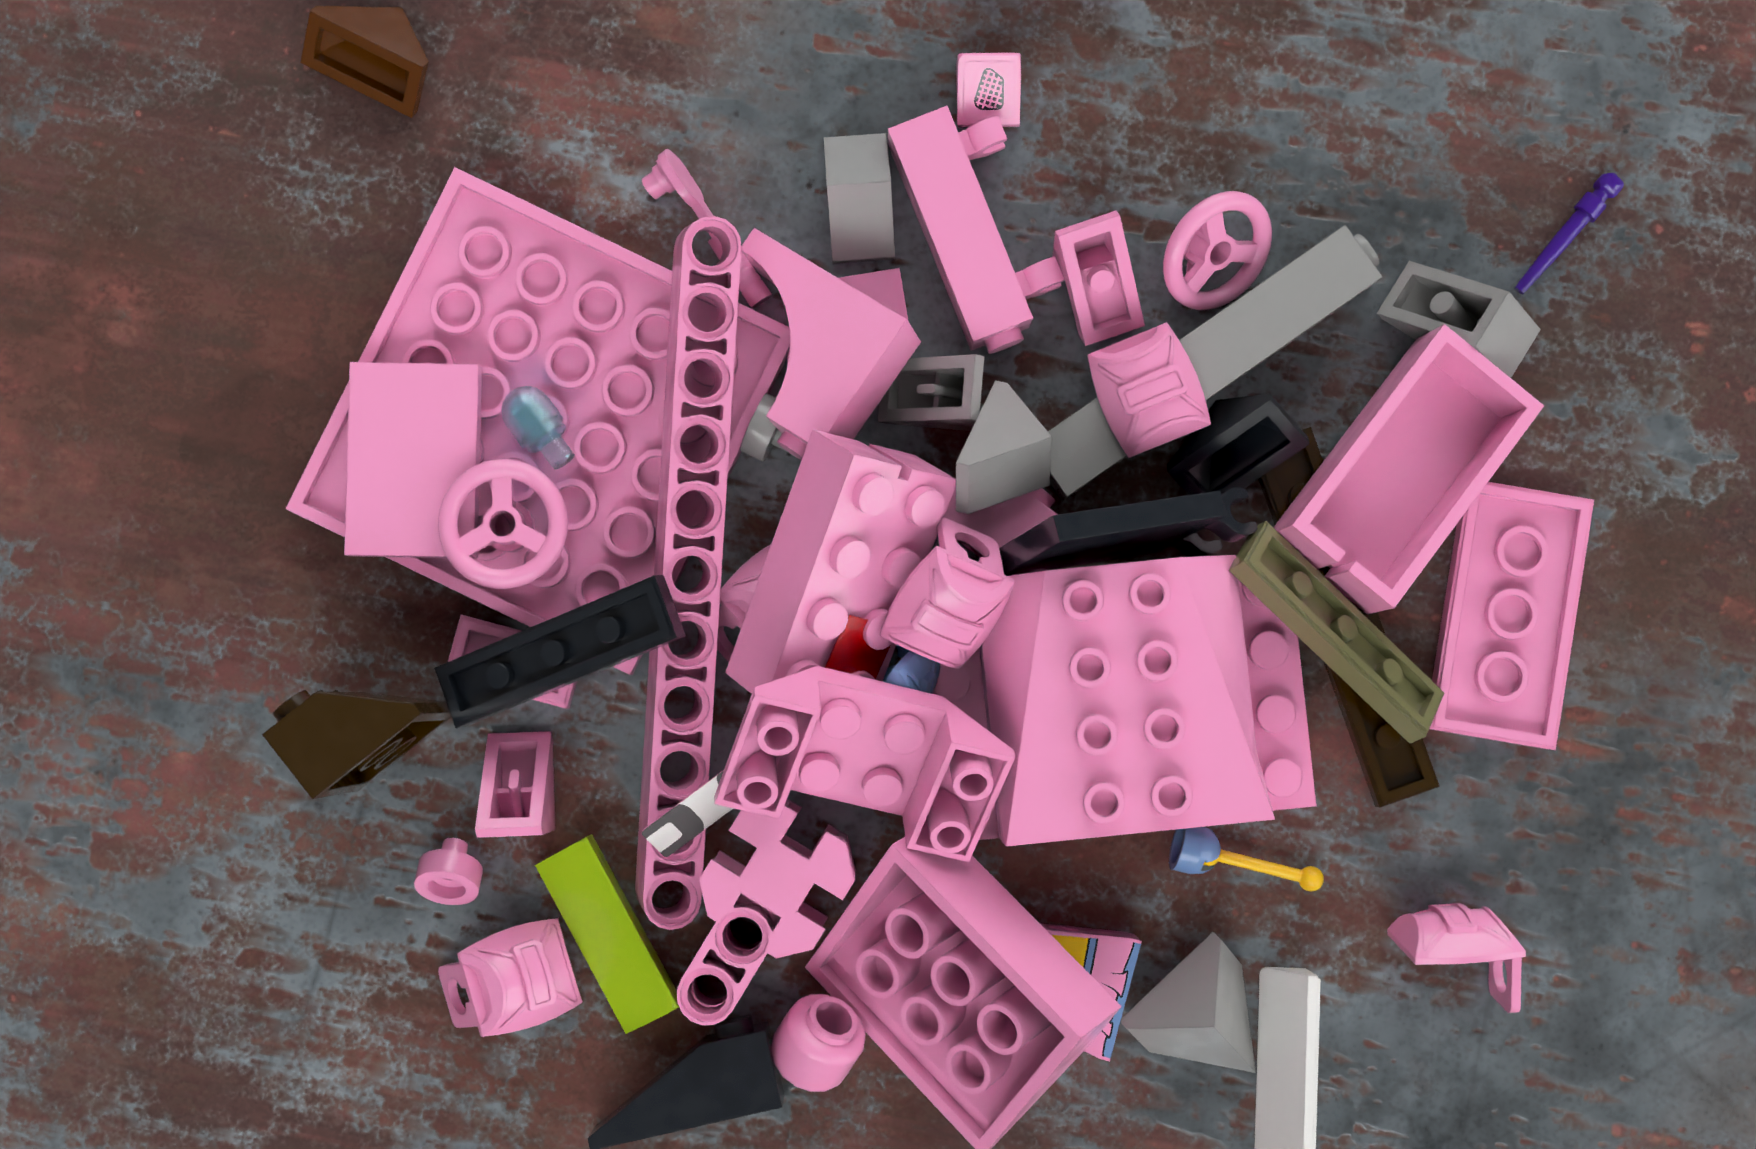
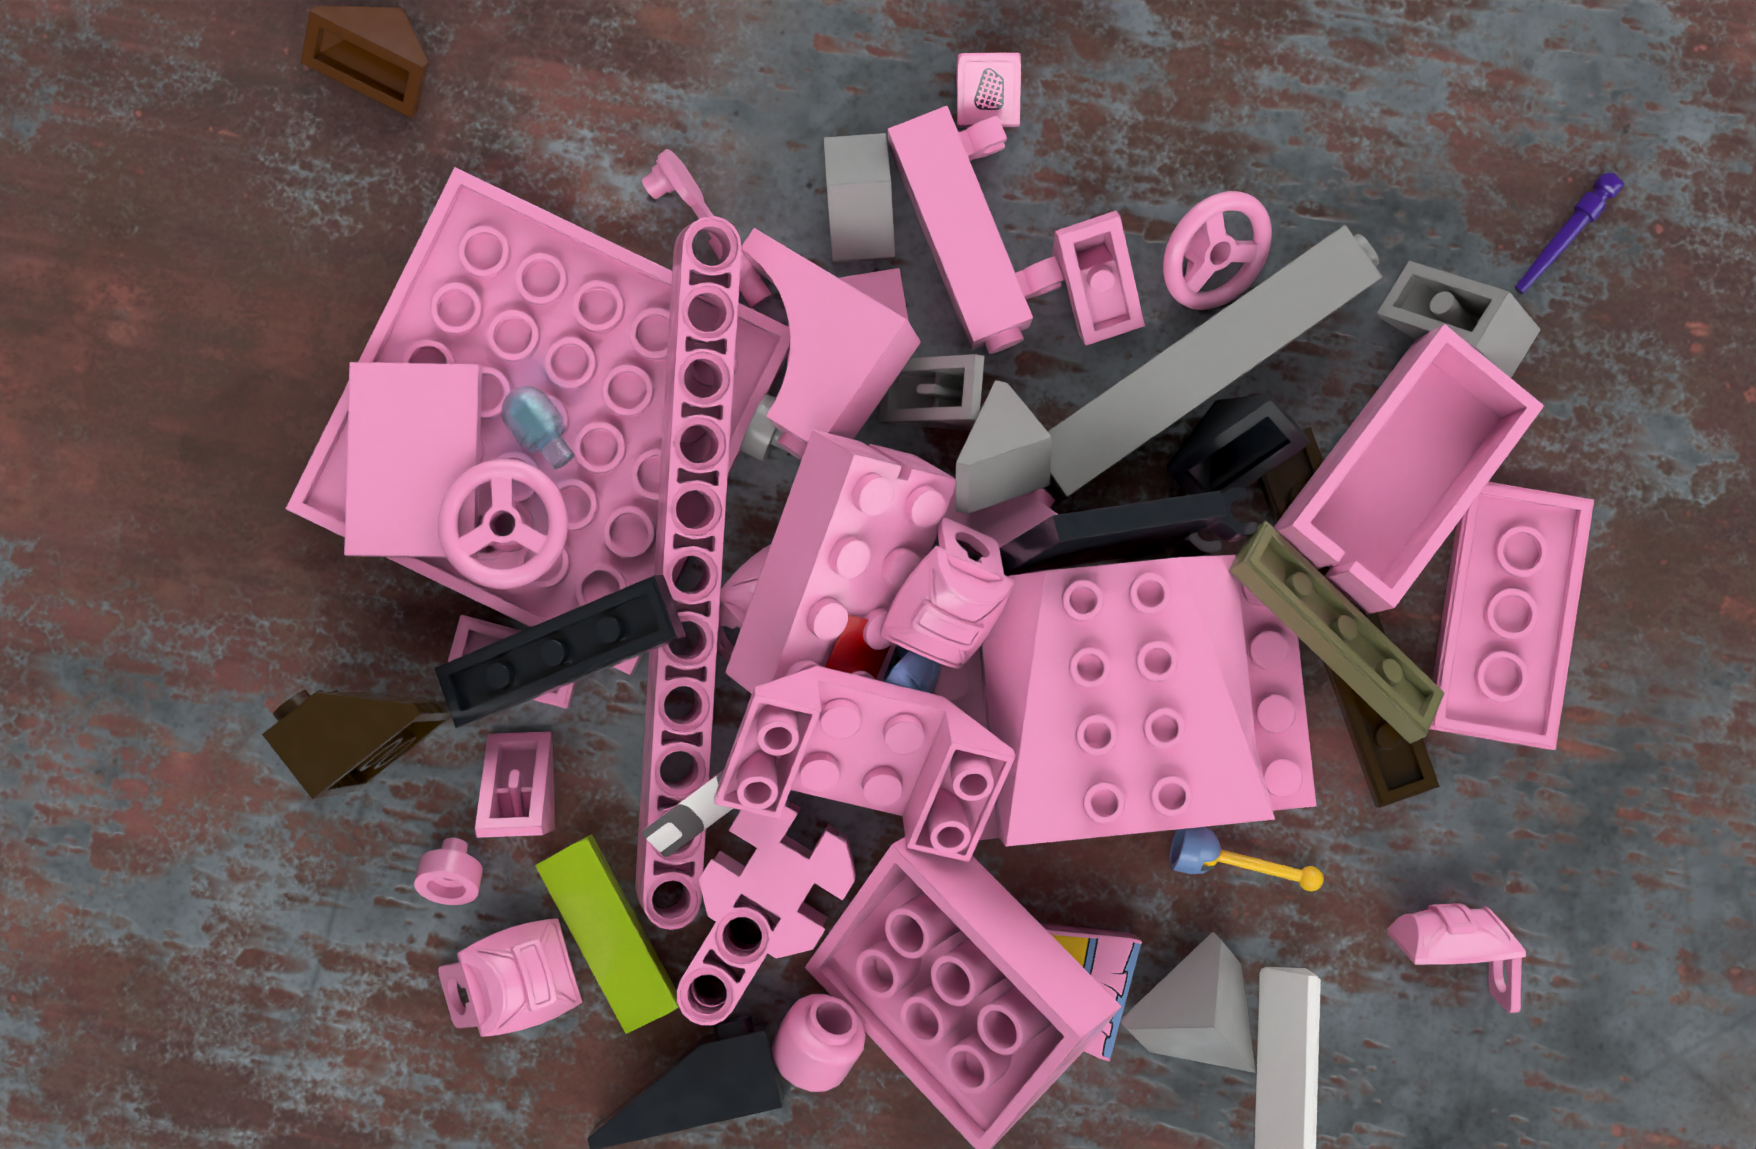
bright pink piece [1087,322,1211,458] -> none

